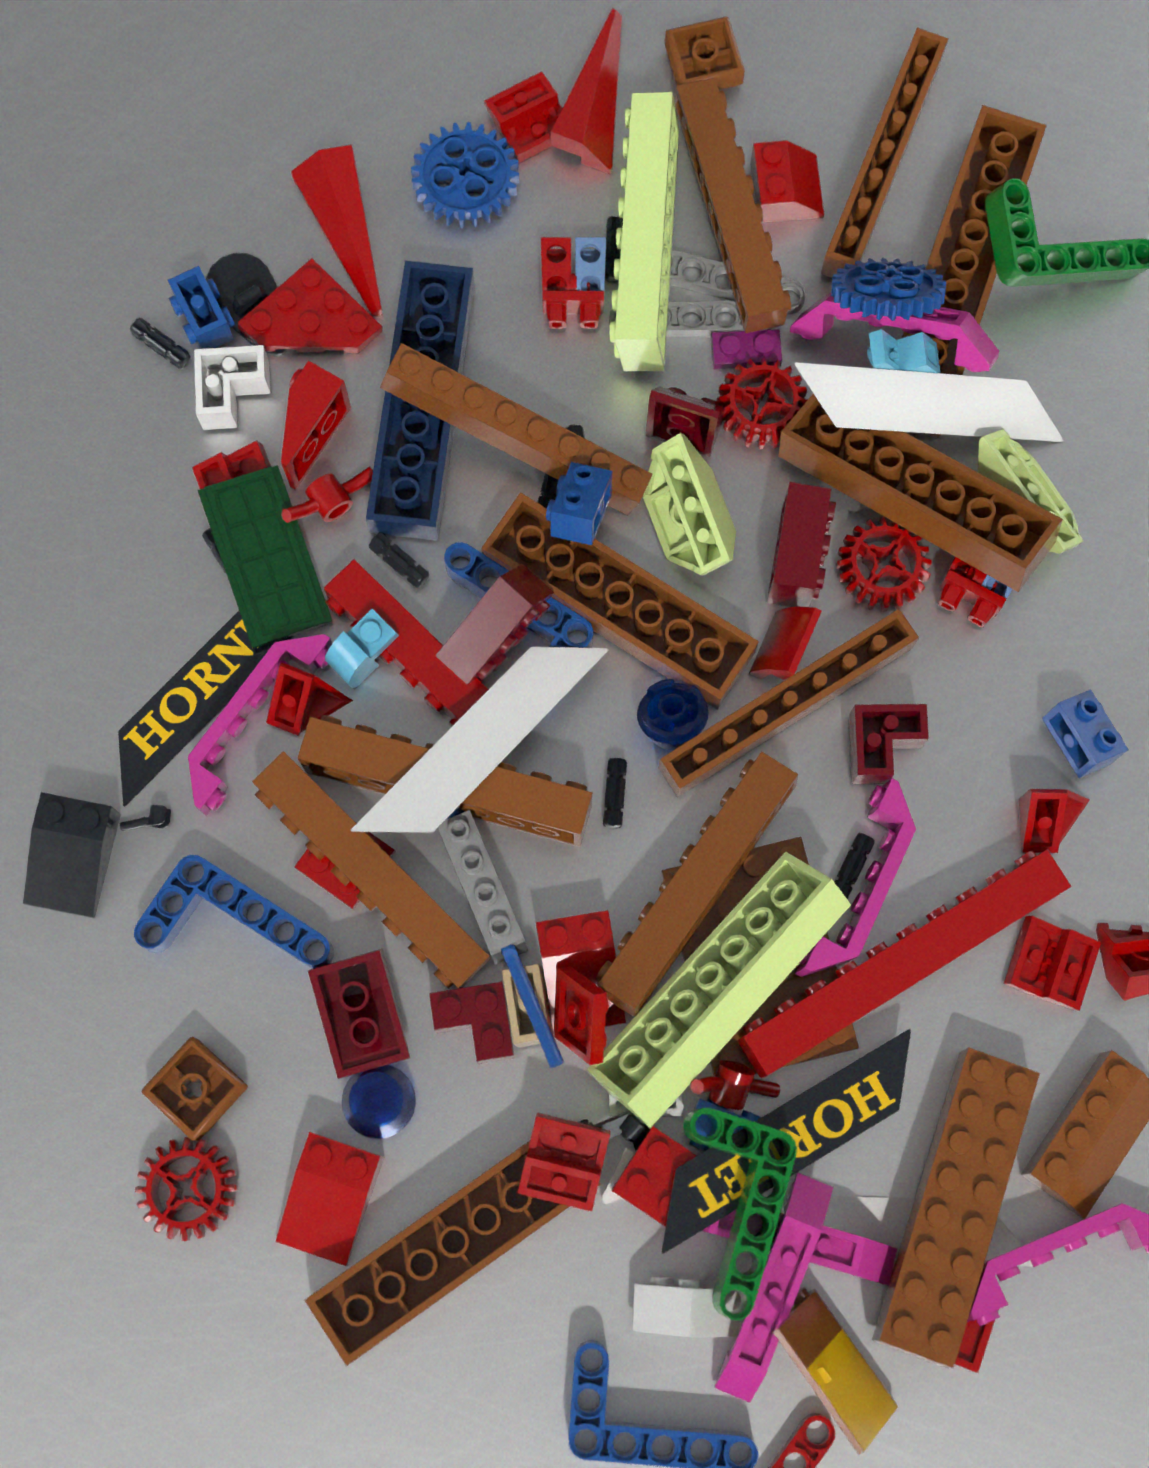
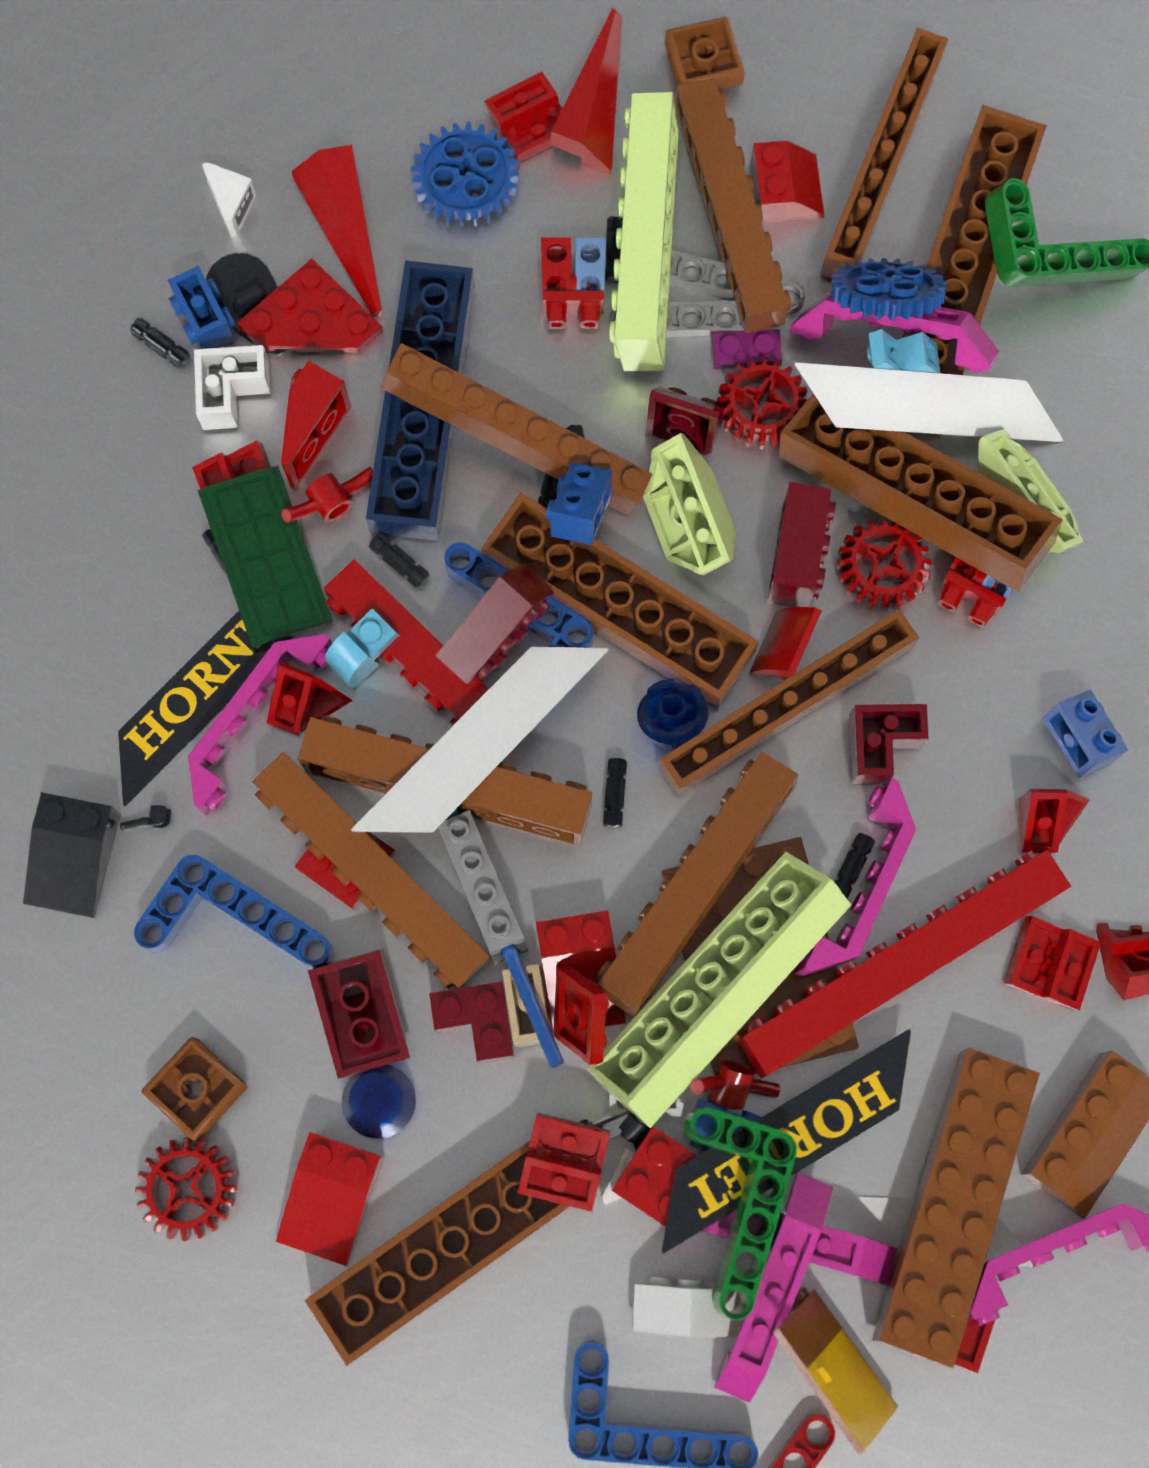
none -> white slope [201,162,256,237]

